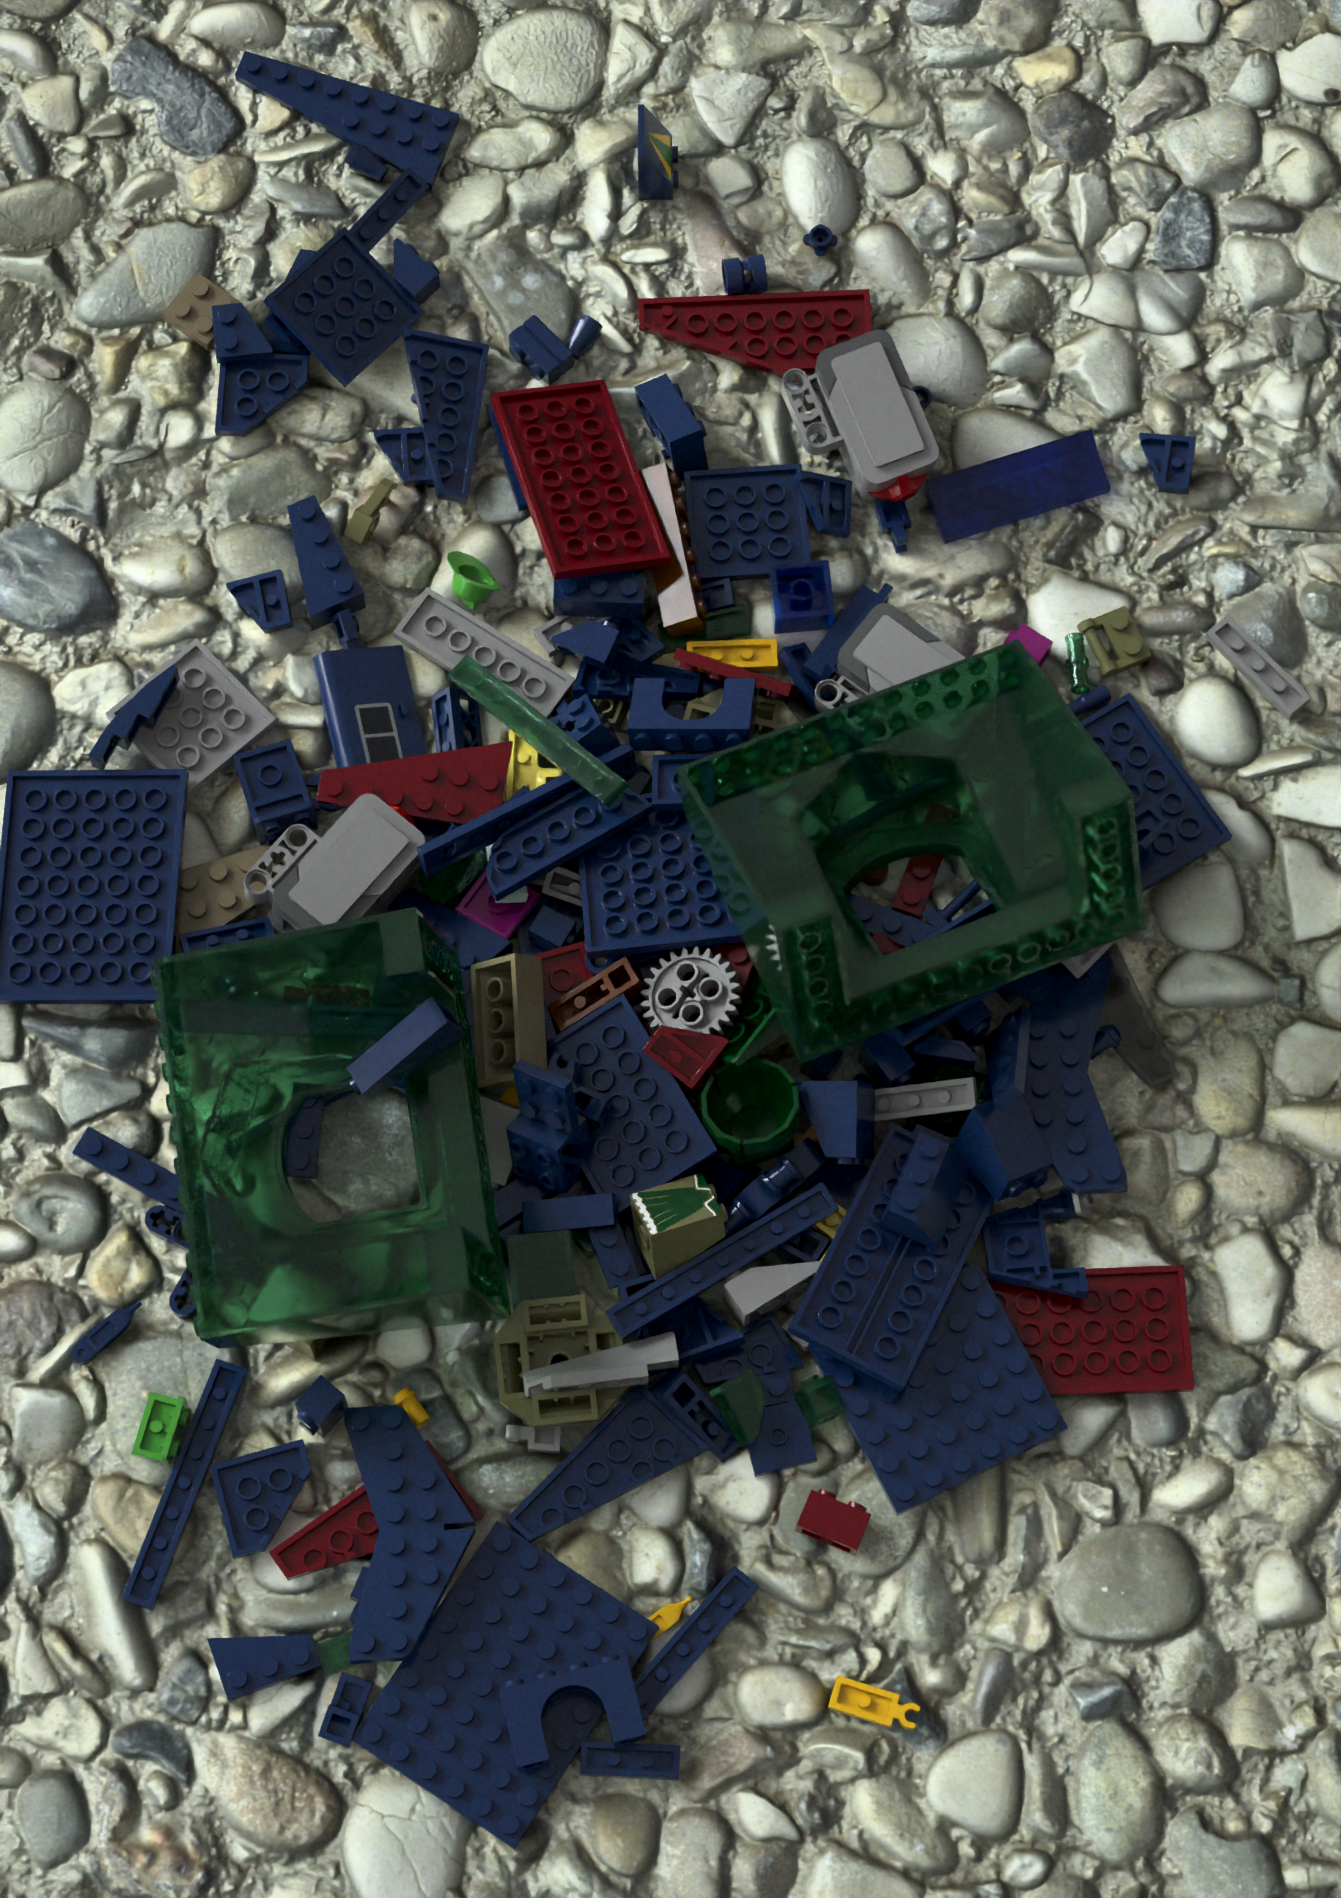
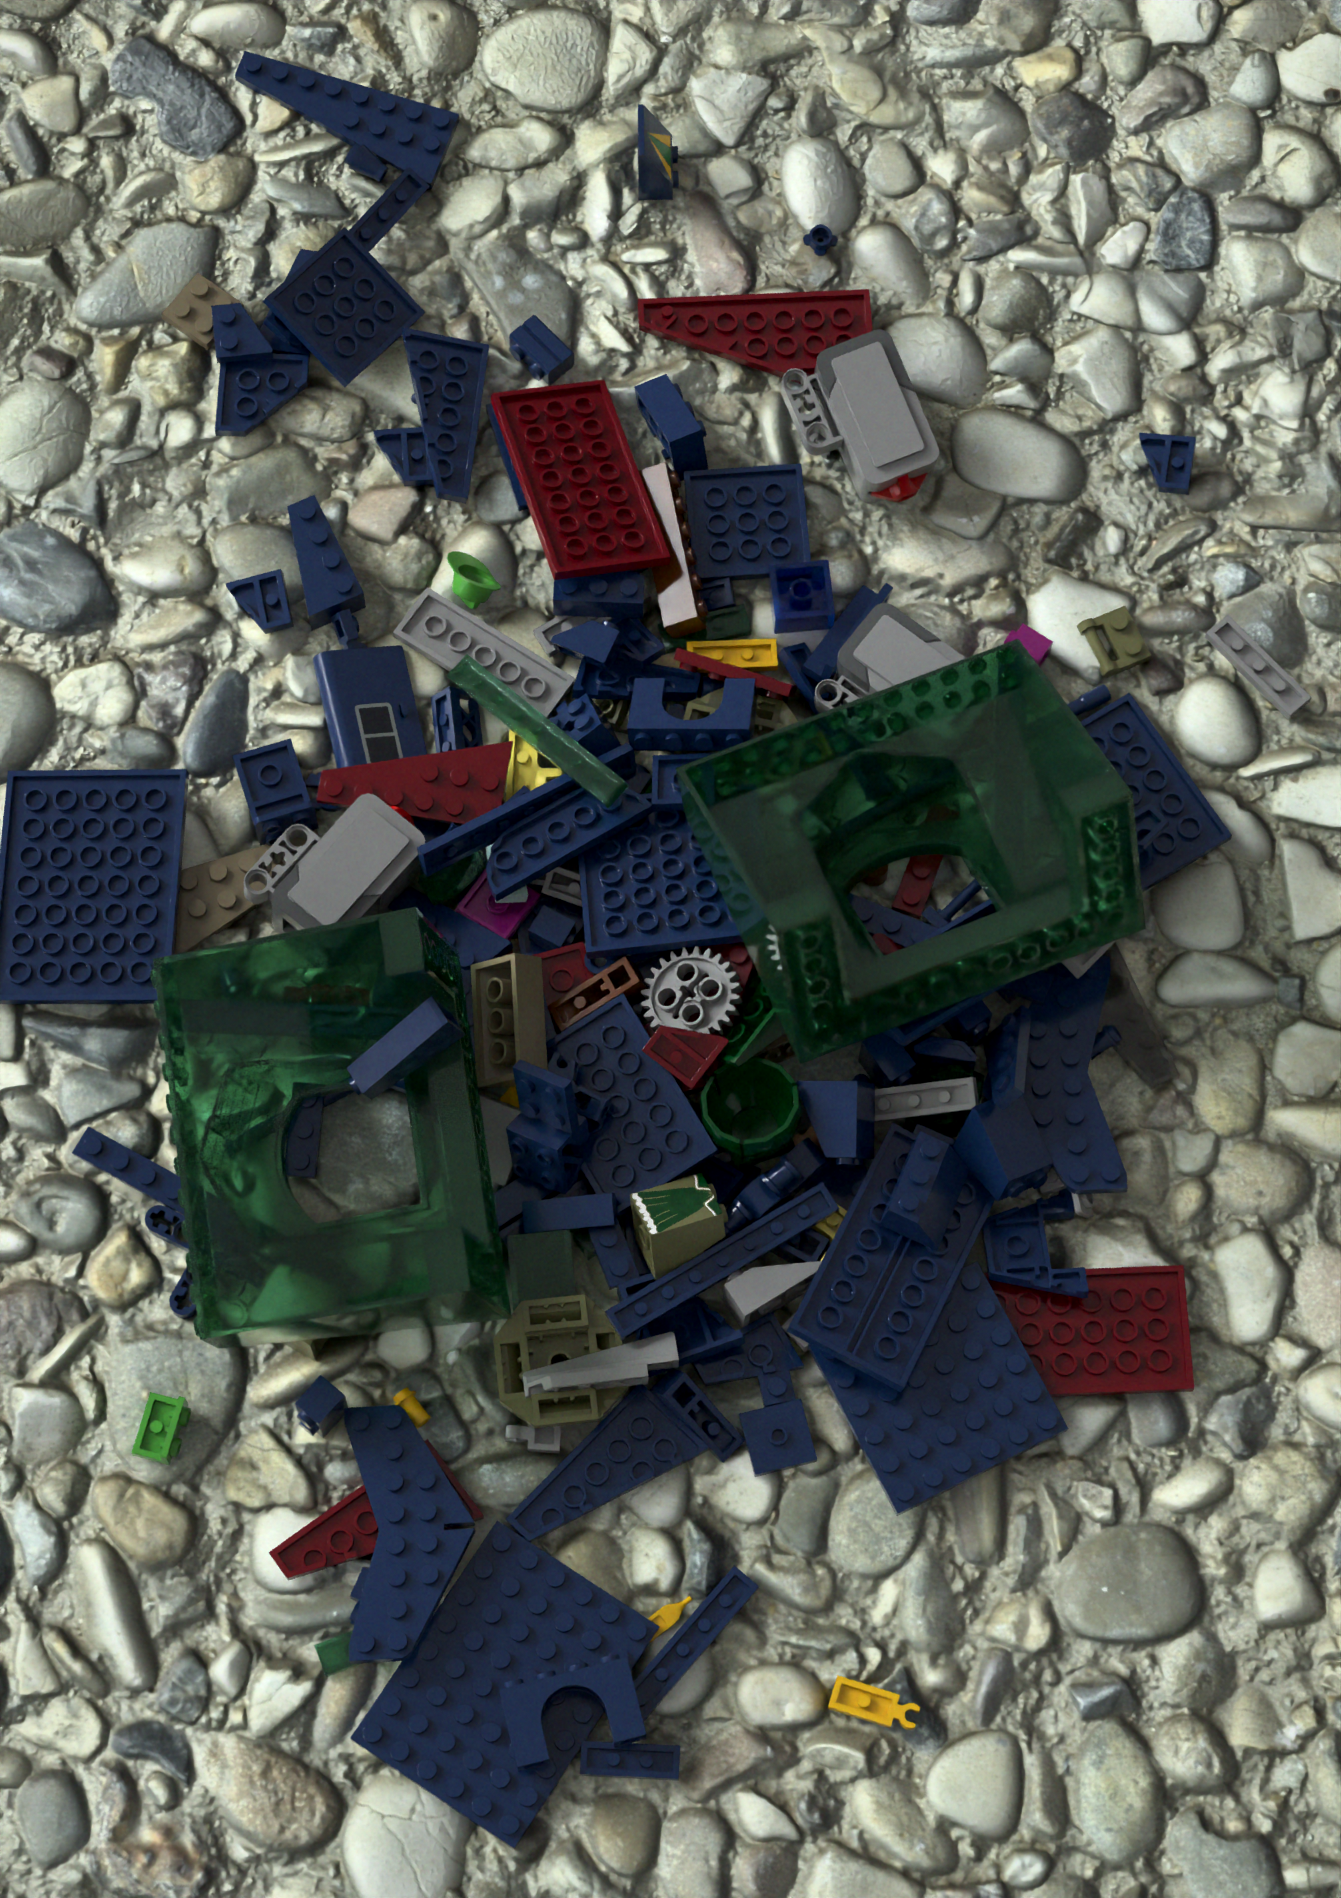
dark blue piece [71,1301,142,1365] -> none
dark blue slope [89,666,180,770] -> none
light grey plate [105,638,277,798] -> none
dark blue plate [121,1358,247,1611] -> none
dark blue plate [179,916,277,965] -> none
dark blue wing [207,1635,322,1702] -> none
dark blue plate [209,1439,312,1560] -> none
dark blue slope [318,1672,374,1747] -> none
olive piece [343,478,398,545] -> none
dark blue slope [393,238,440,306] -> none
dark blue cone [566,315,603,360] -> none
clear green slope [709,1368,767,1447] -> none
dark blue wheel [722,254,768,295] -> none
clear green brick [793,1374,847,1429] -> none
dark blue wing [795,470,852,539] -> none
dark red brick [795,1489,871,1556] -> none
dark blue brick [800,1036,844,1081] -> none
dark blue plate [874,501,911,553] -> none
dark blue hinge [914,386,932,410] -> none
clear blue arch [924,429,1111,544] -> none
clear green pin [1065,633,1090,695] -> none

